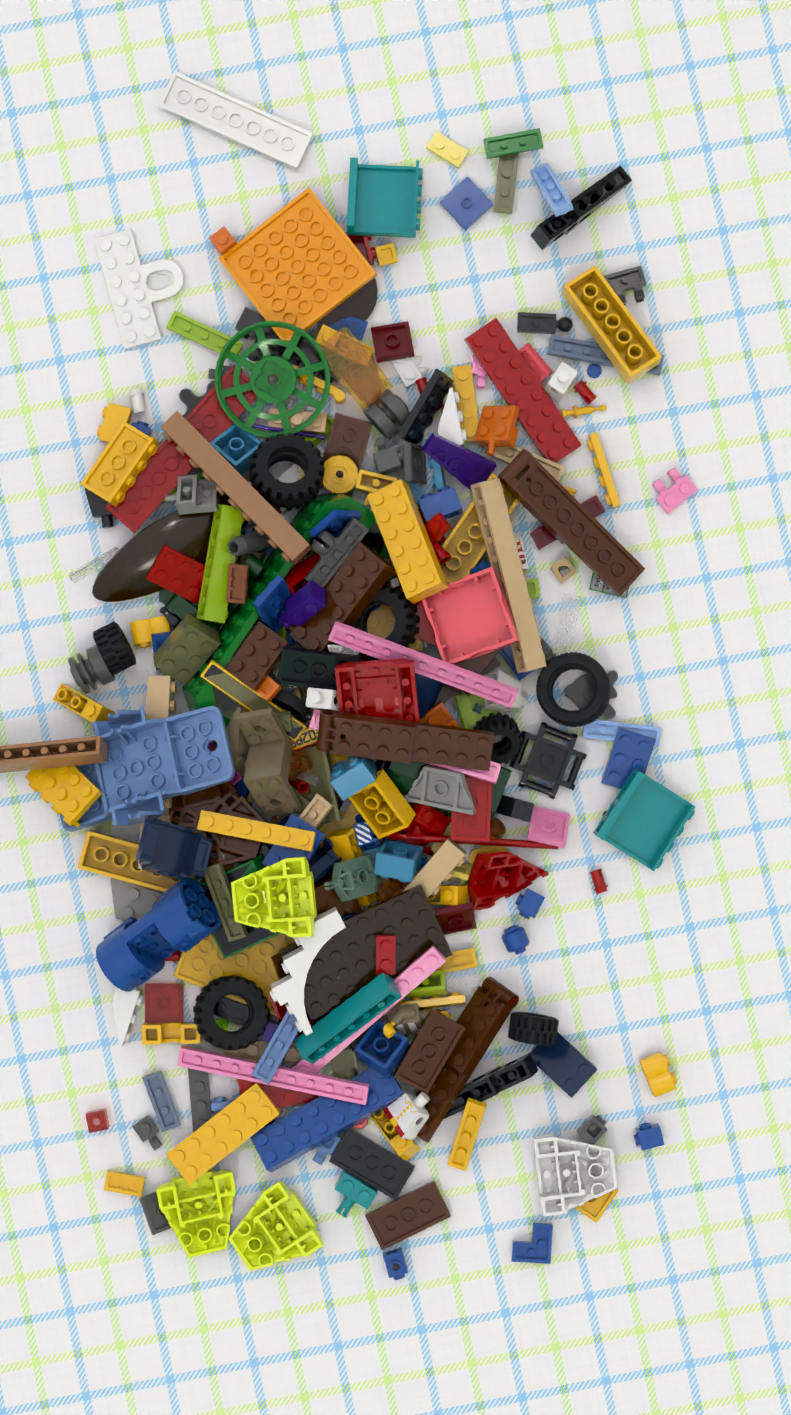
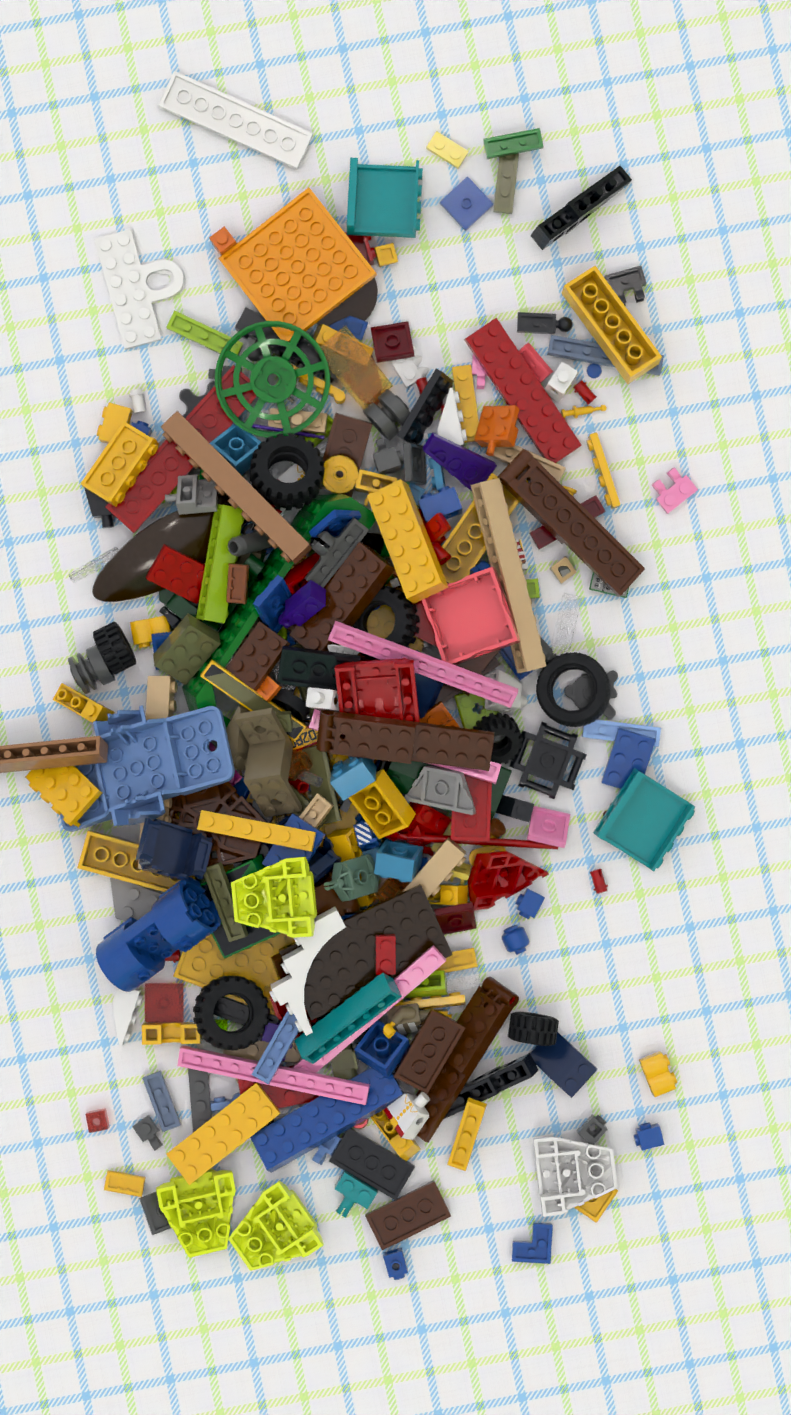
light blue plate [530,163,574,217] -> none

